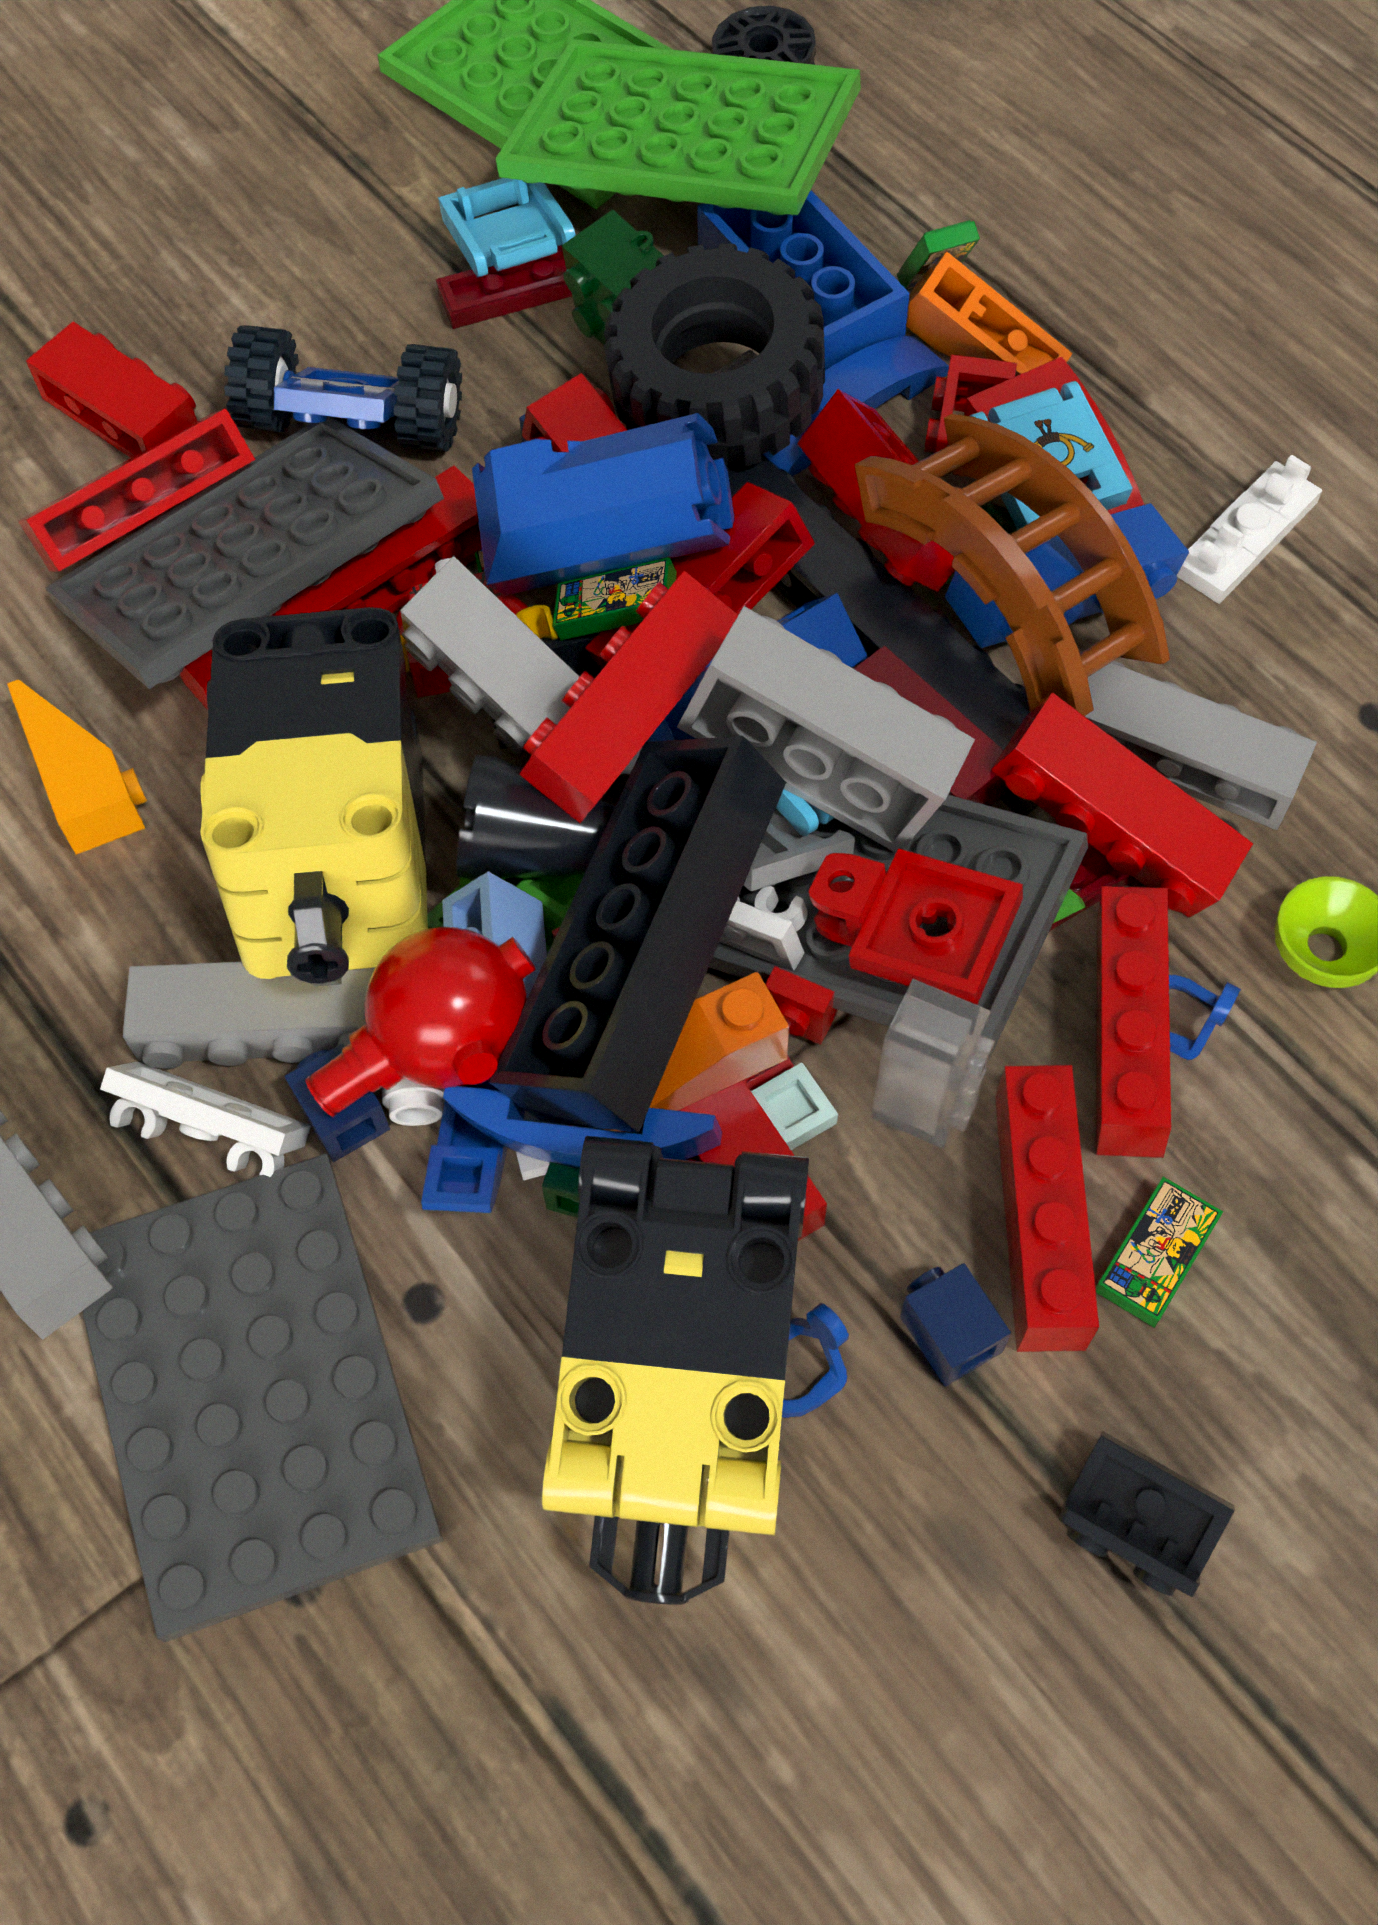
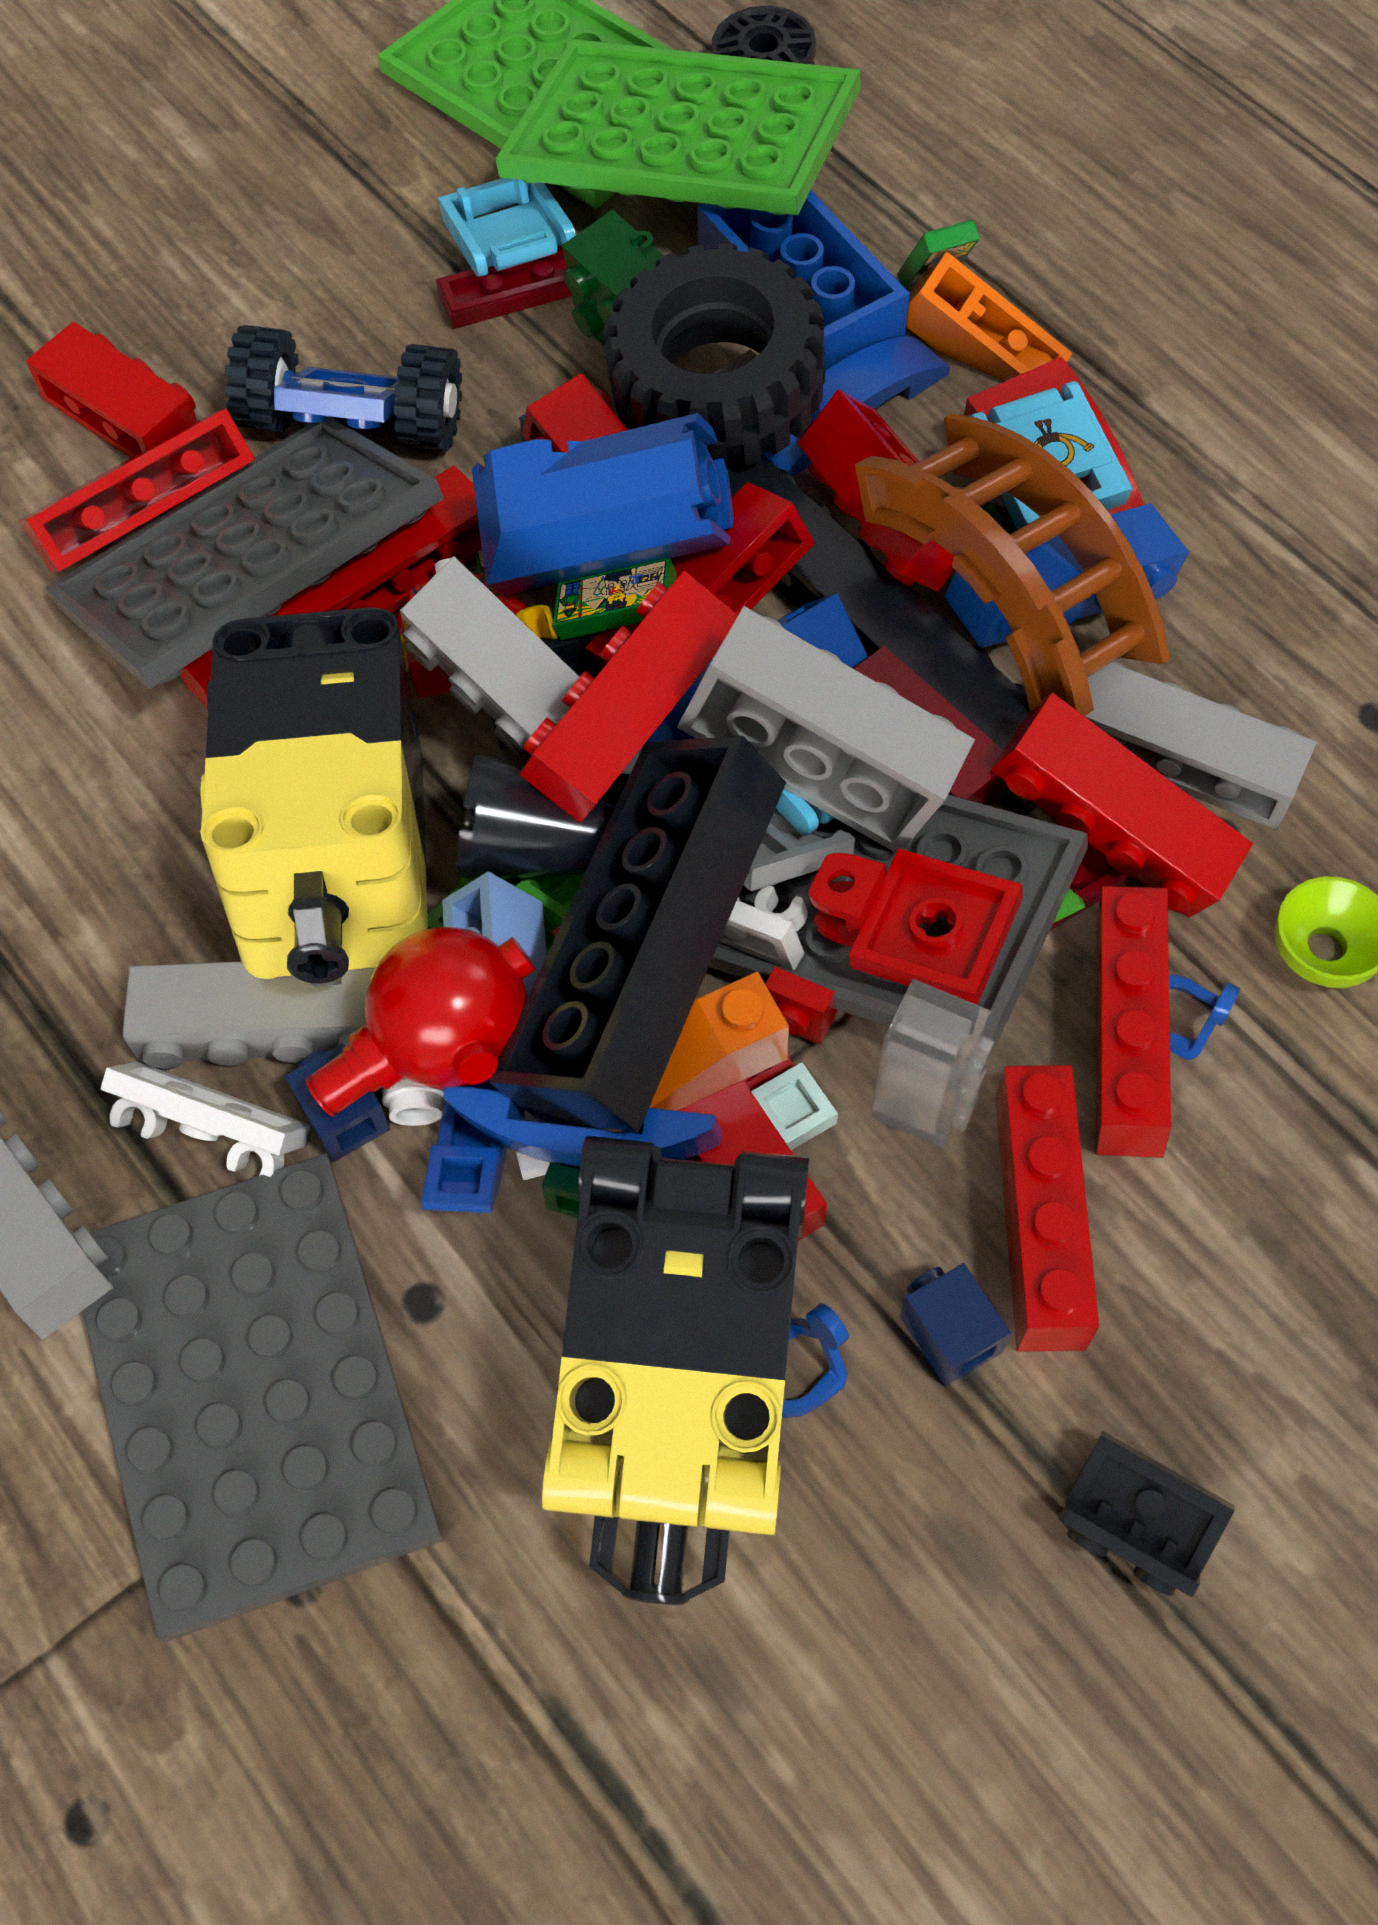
light orange slope [7,679,147,855] -> none
red bracket [924,354,1017,453] -> none
tile [1095,1176,1223,1328] -> none
white plate [1177,455,1322,604] -> none

